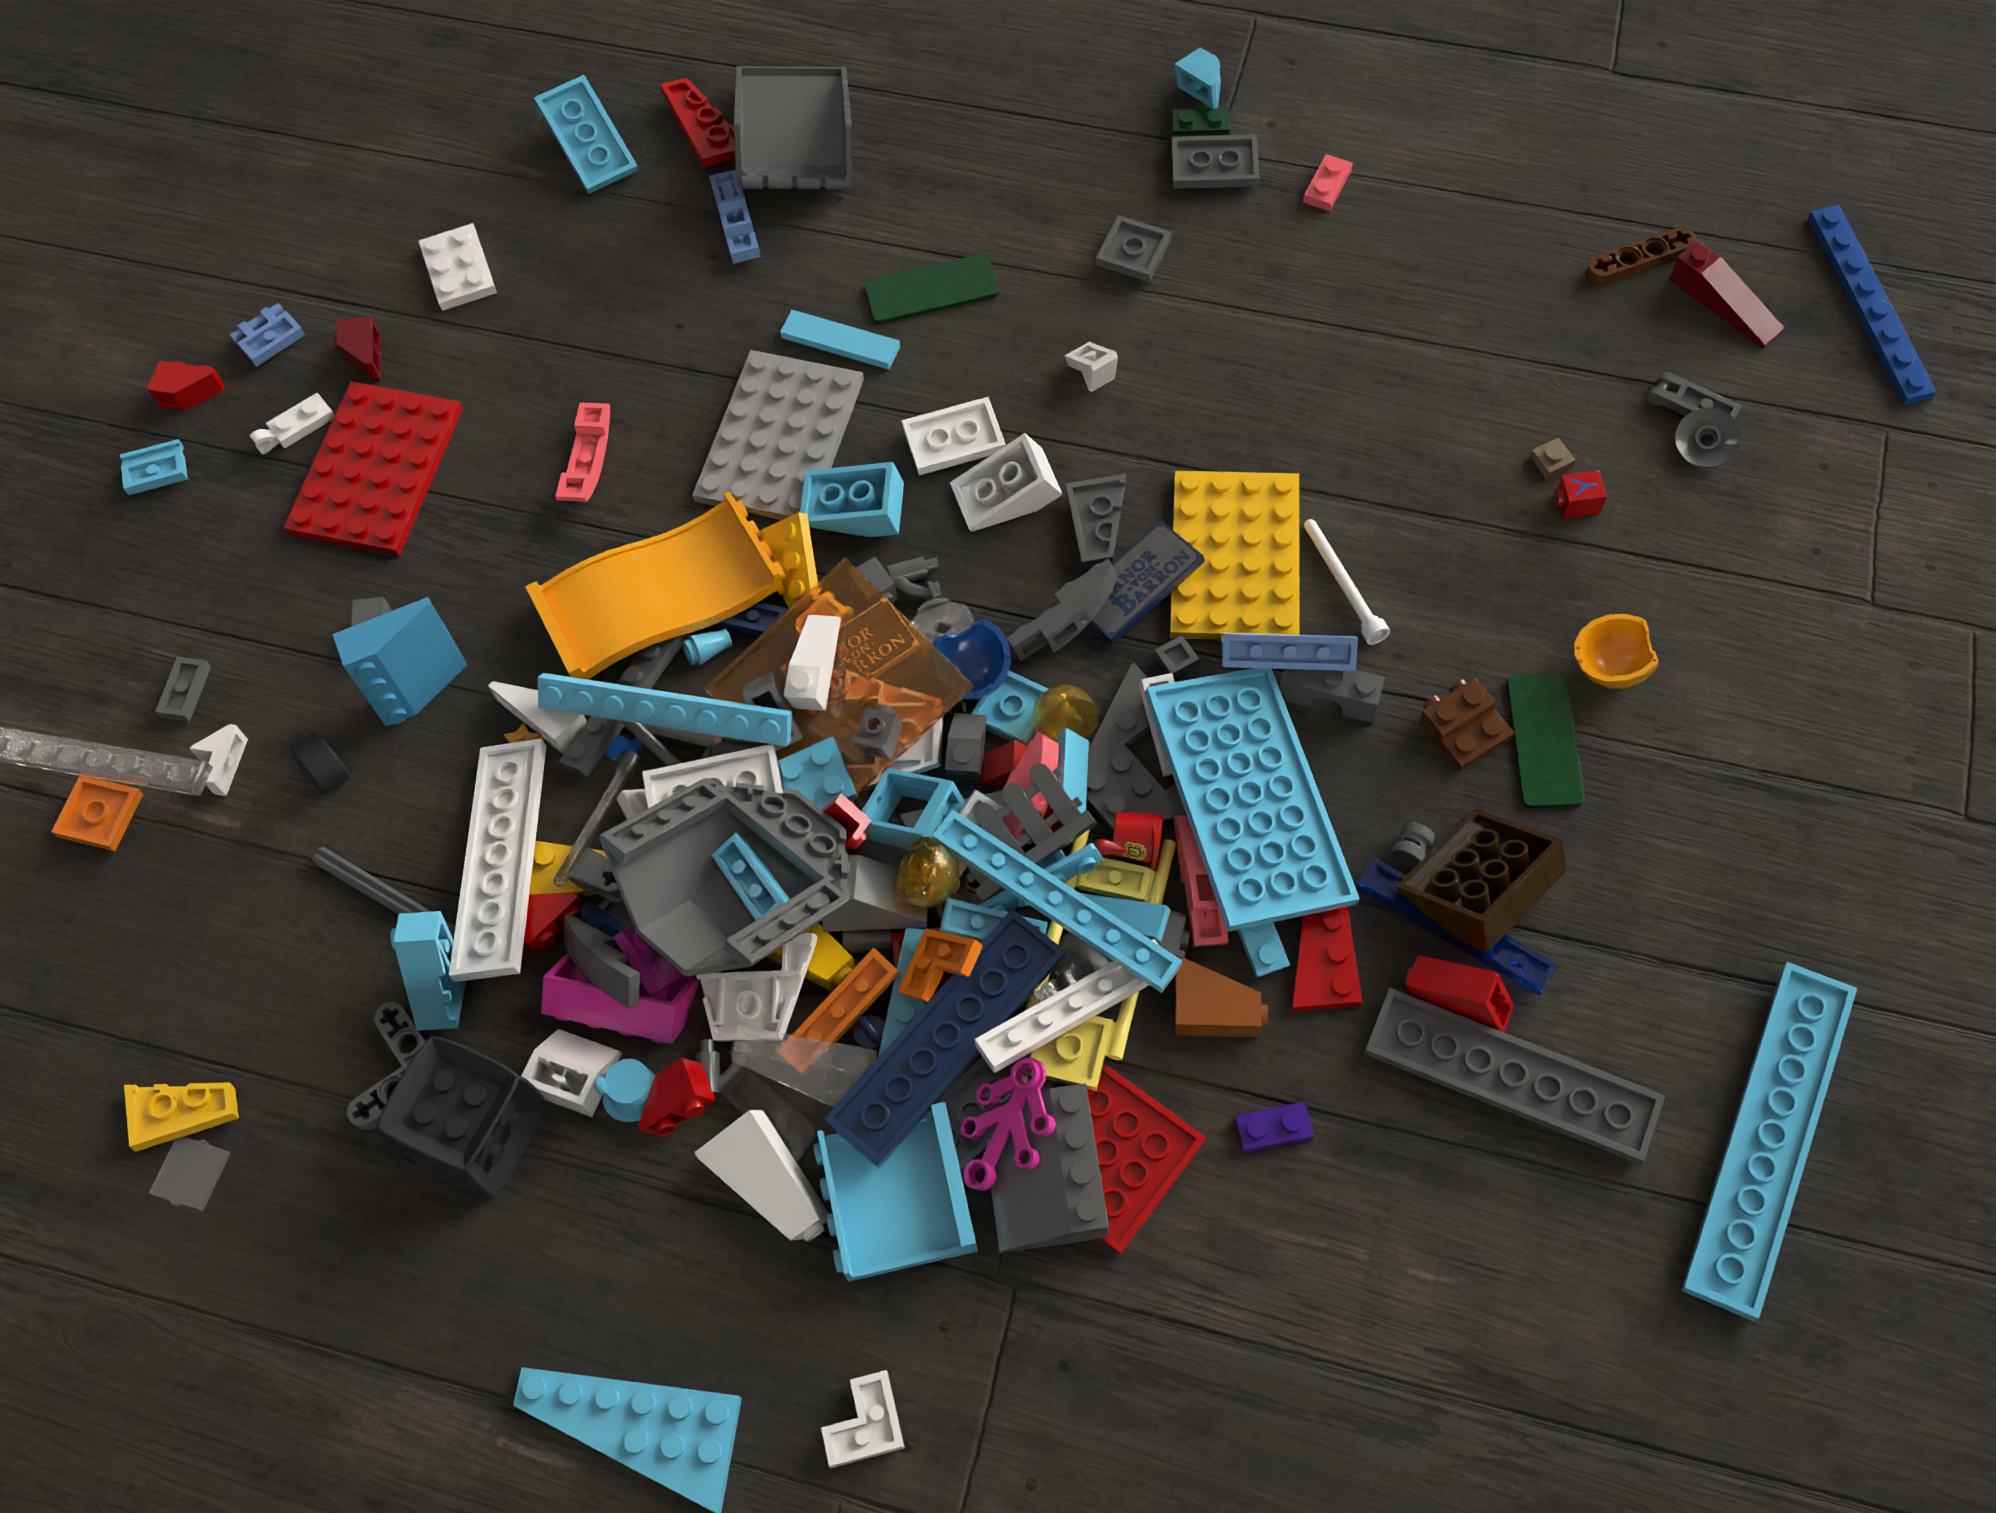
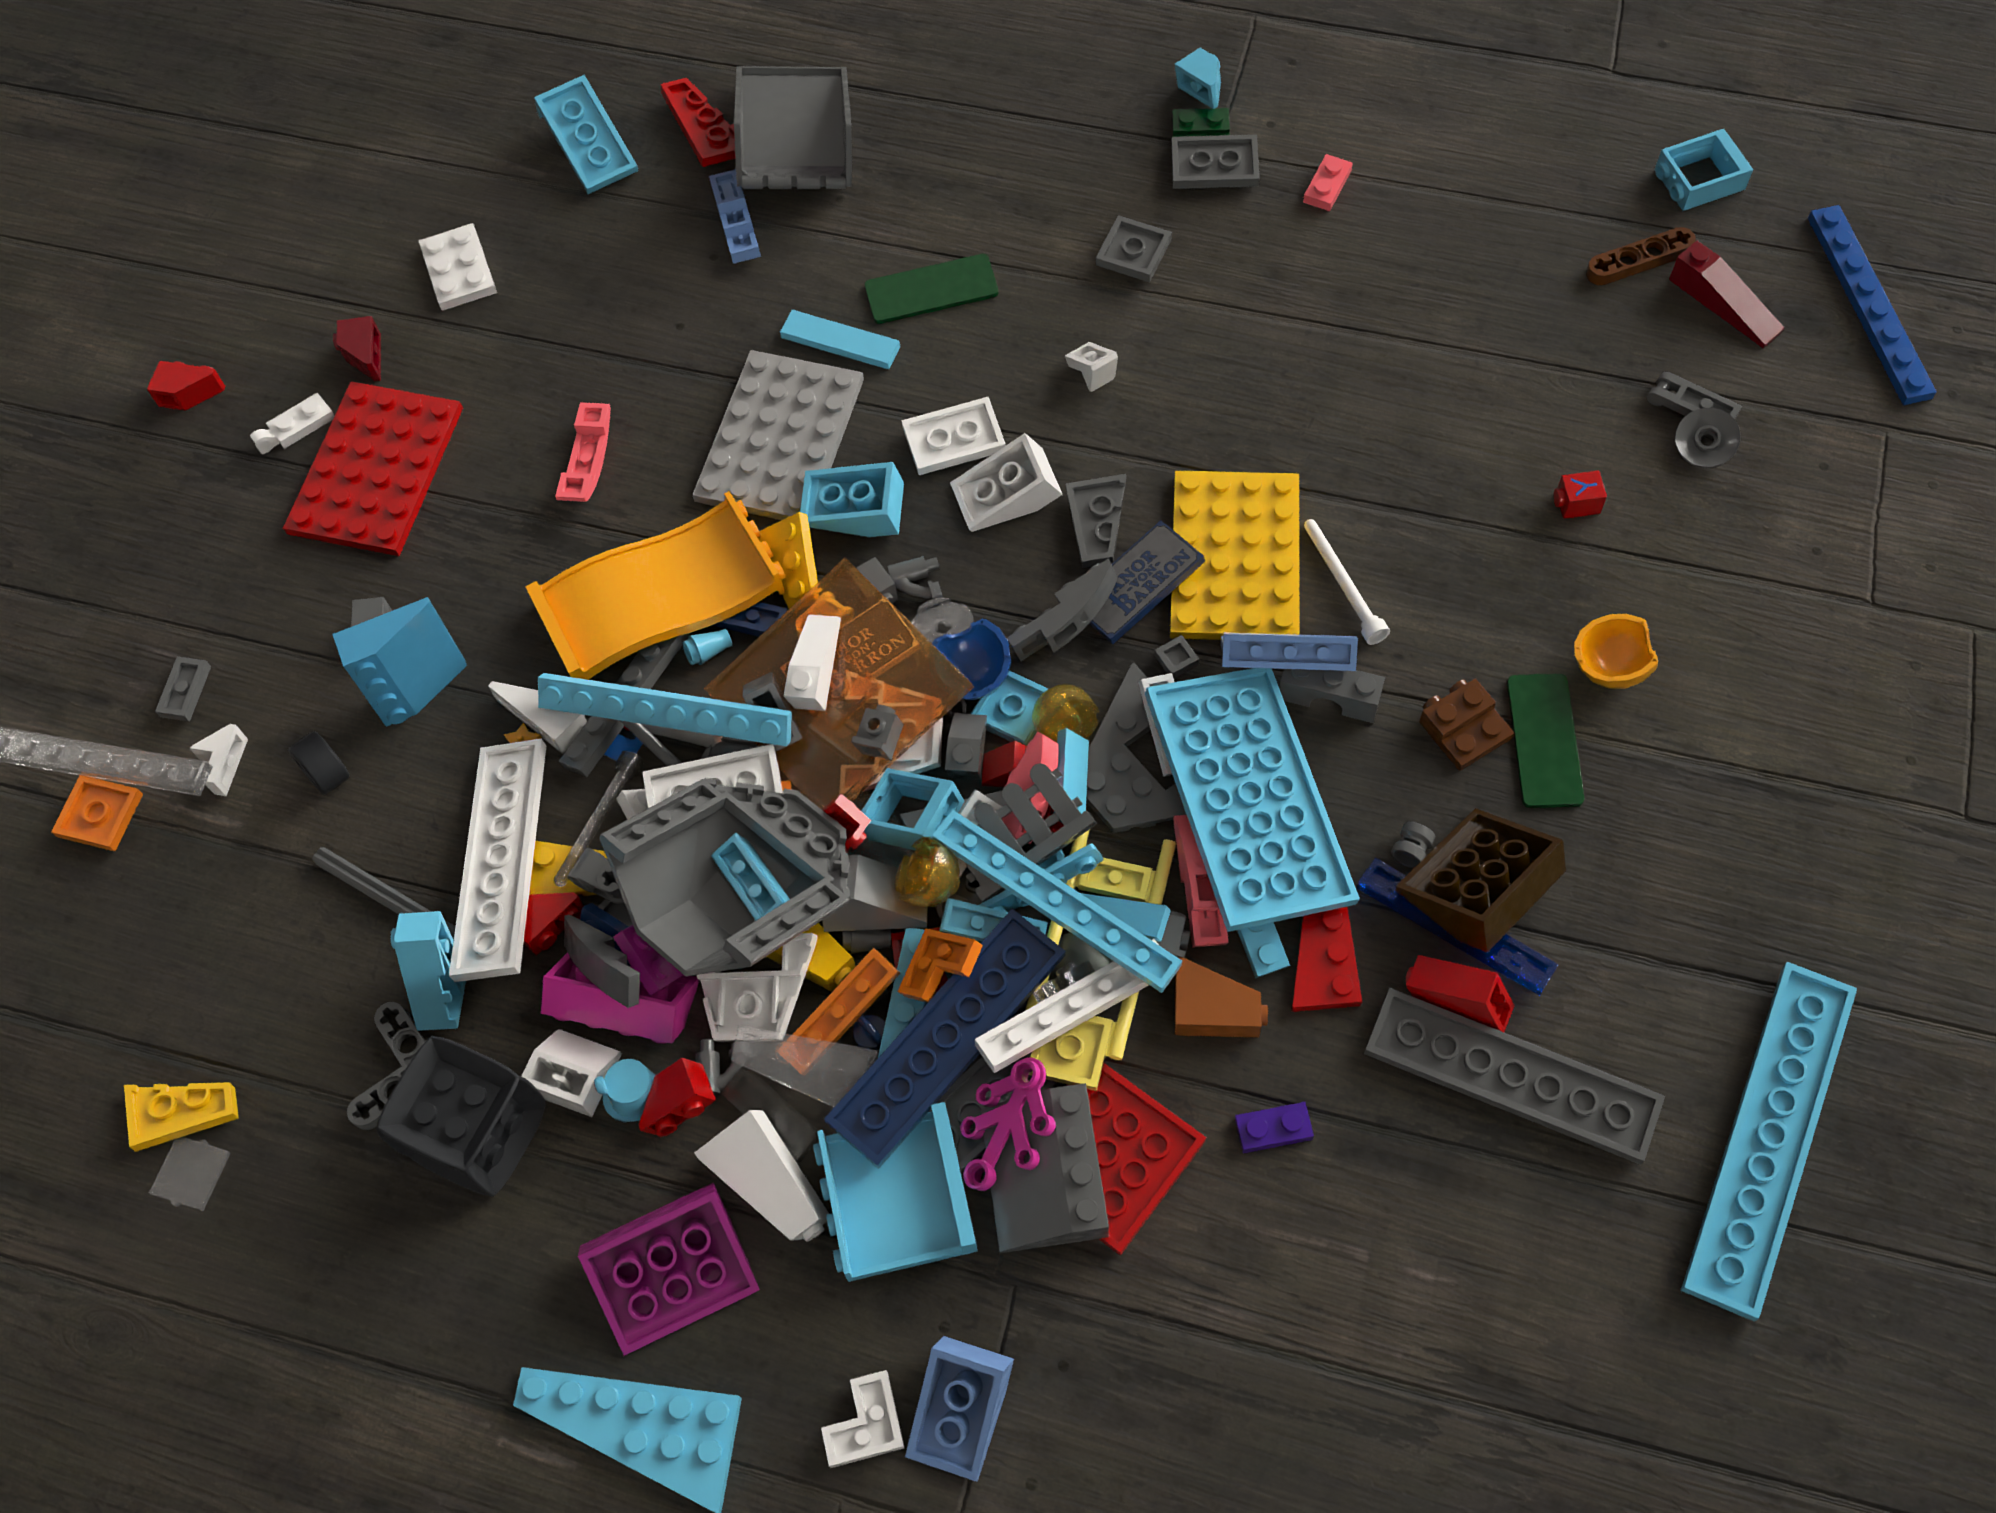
medium azure plate [120,439,188,495] -> none
medium blue plate [229,303,305,367] -> none
medium azure plate [777,736,859,809] -> none
red hat [1095,811,1163,870] -> none
dark tan plate [1530,438,1576,479] -> none
none -> magenta slope [578,1182,760,1356]
none -> medium blue slope [905,1336,1014,1482]
none -> medium azure window [1655,129,1753,211]

